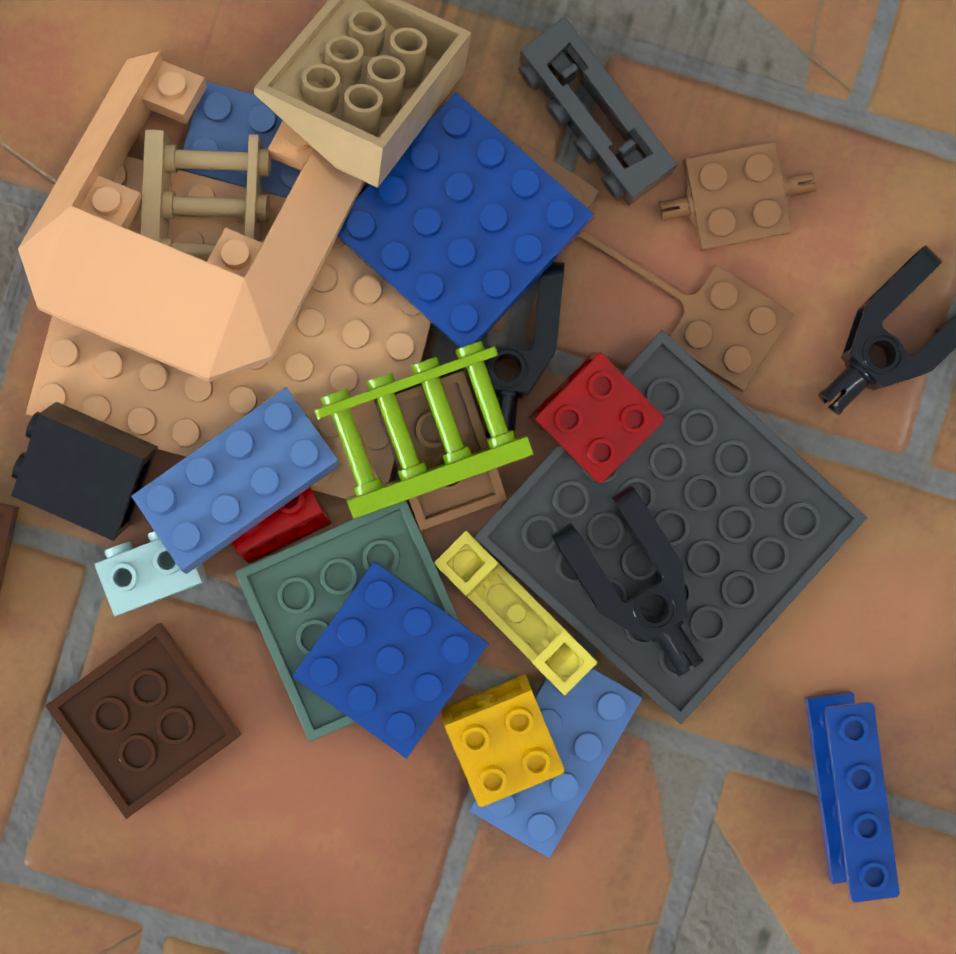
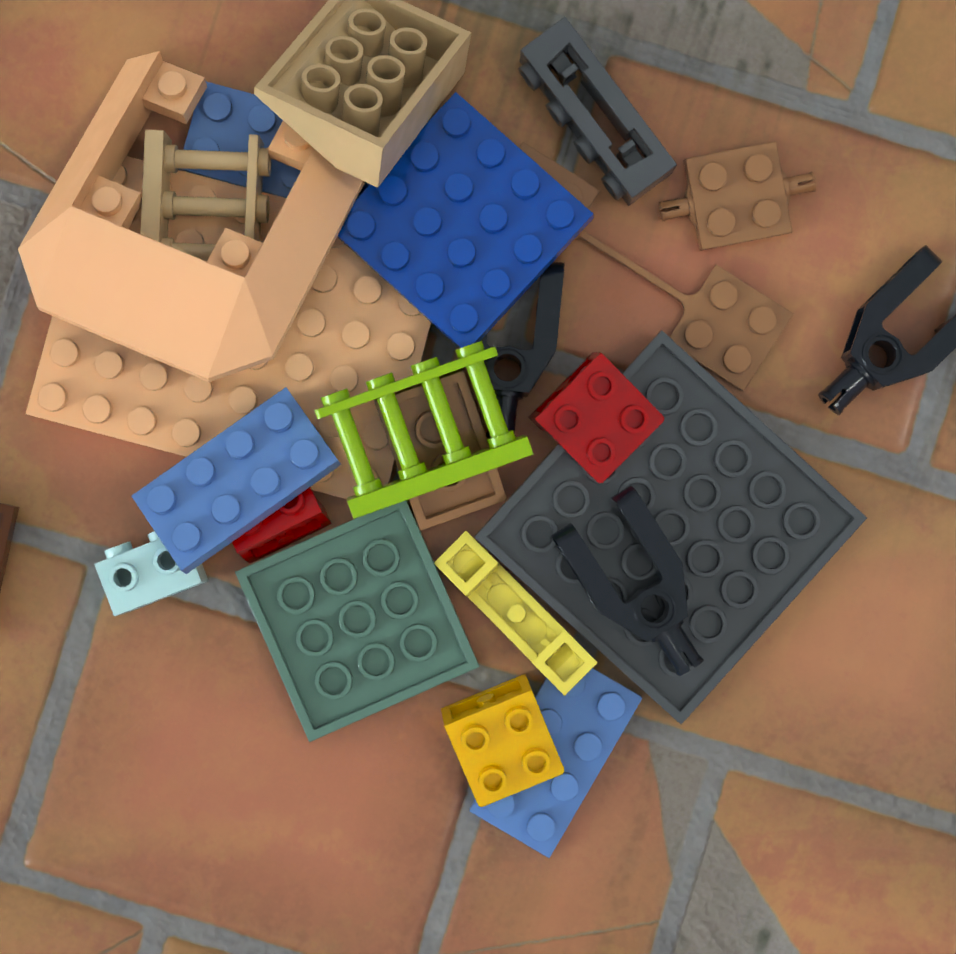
black brick [11,402,158,541] -> none
reddish brown plate [45,623,242,819] -> none
blue plate [292,561,489,758] -> none
blue fence [804,691,900,902] -> none

